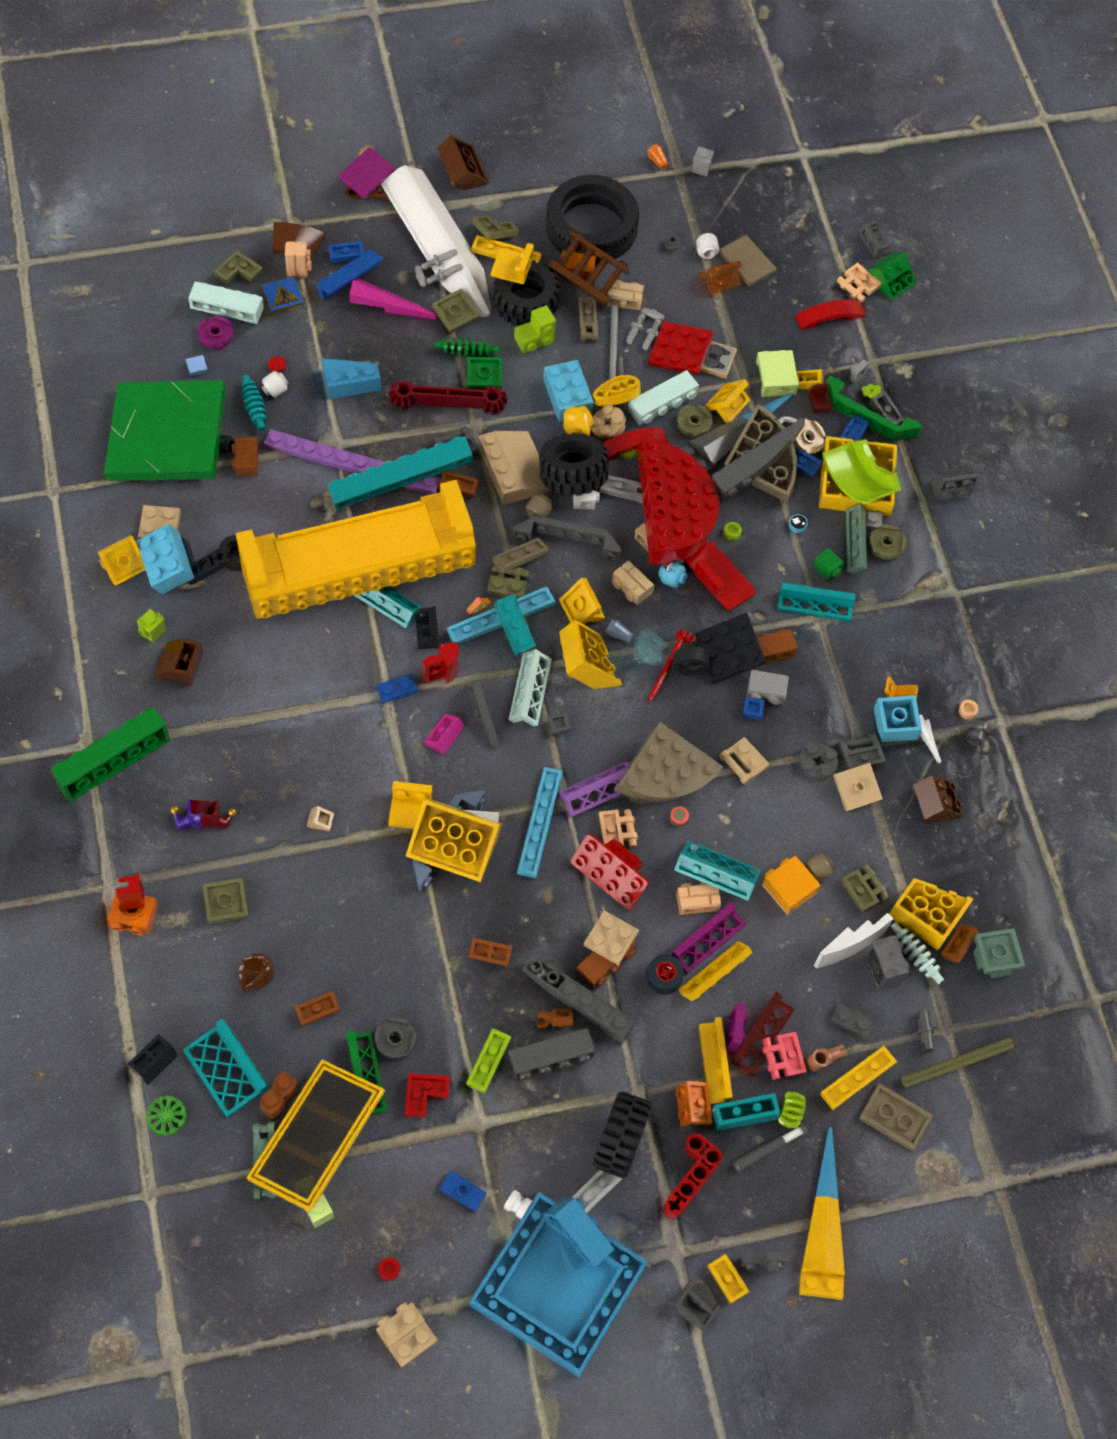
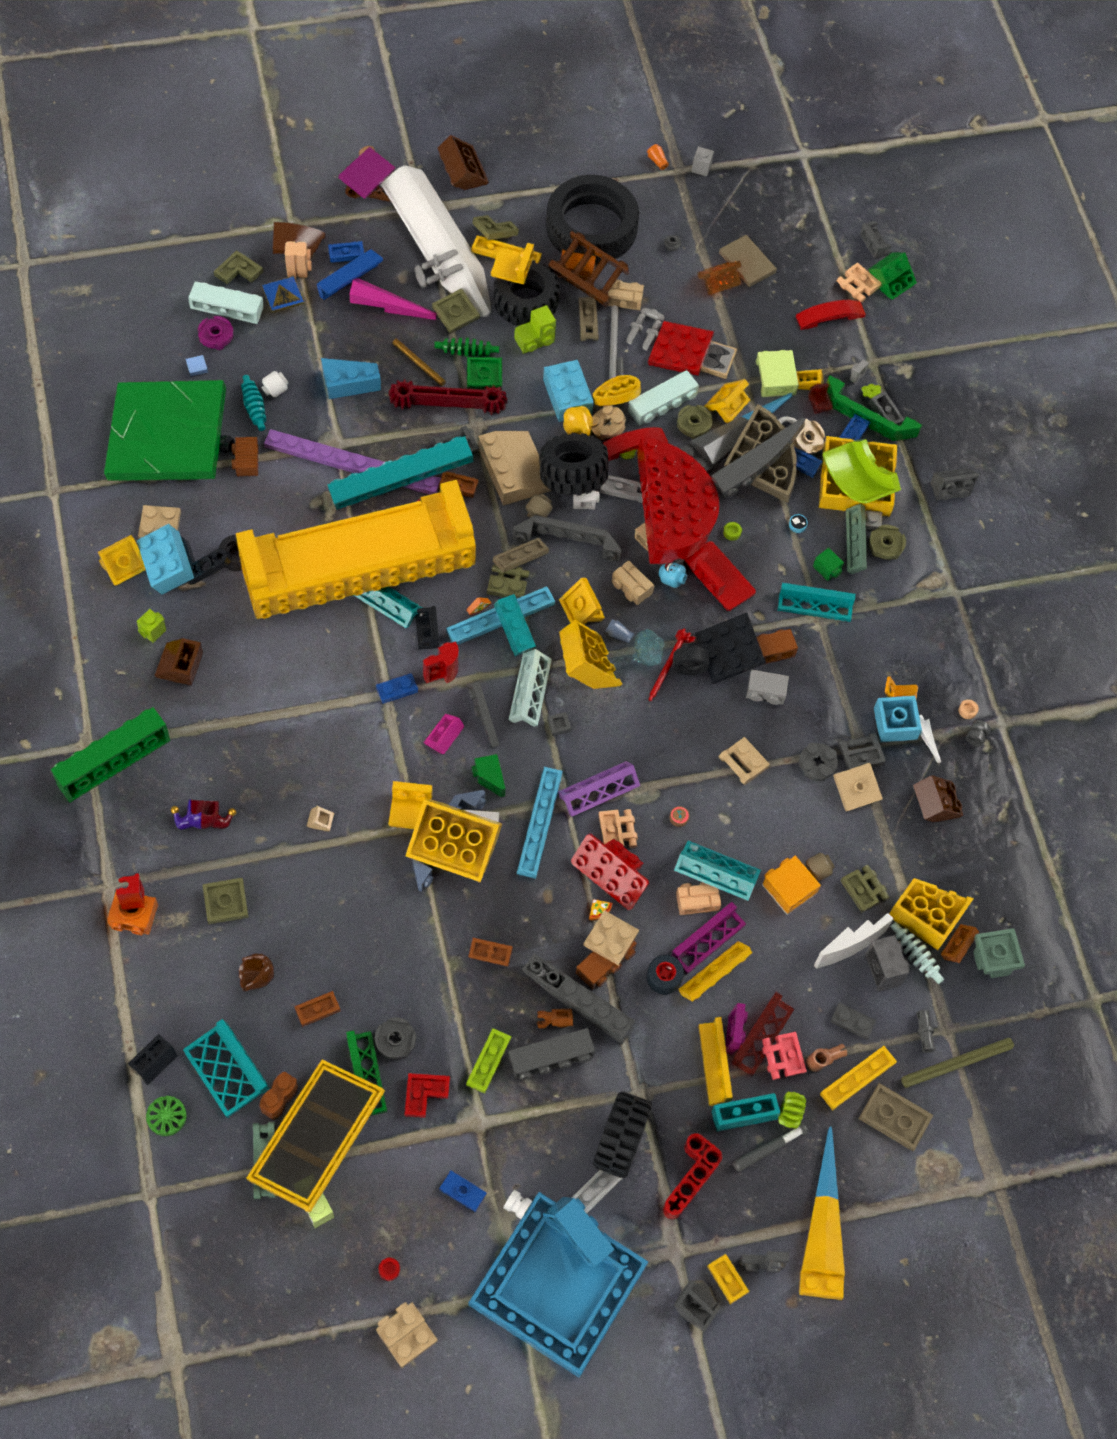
red tile [268,356,286,373] -> none
dark tan brick [614,722,723,803] -> none
orange bracket [676,1081,713,1127] -> none
white head [696,233,719,259] -> none
blue plate [742,697,765,720] -> none
none -> pearl gold bar [392,338,446,386]
none -> green slope [471,754,506,797]
none -> tile [589,899,613,920]

